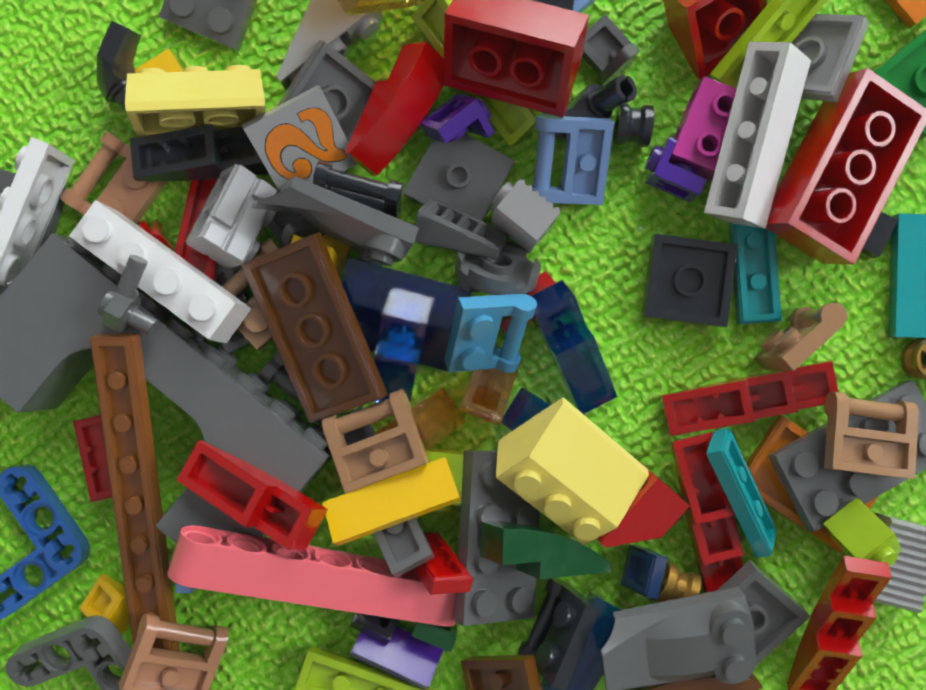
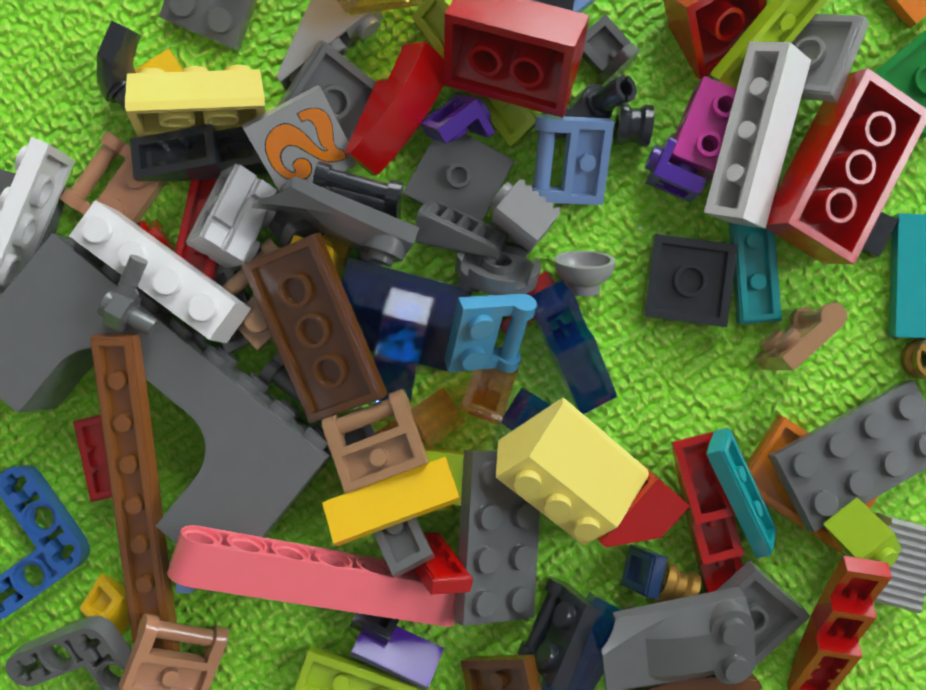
red slope [177,440,328,551] -> none
dark green tile [411,622,457,652] -> none
dark green slope [480,521,611,580] -> none
red slope [662,360,839,436] -> none
medium nougat plate [824,391,919,479] -> none
none -> light grey piece [555,250,616,296]

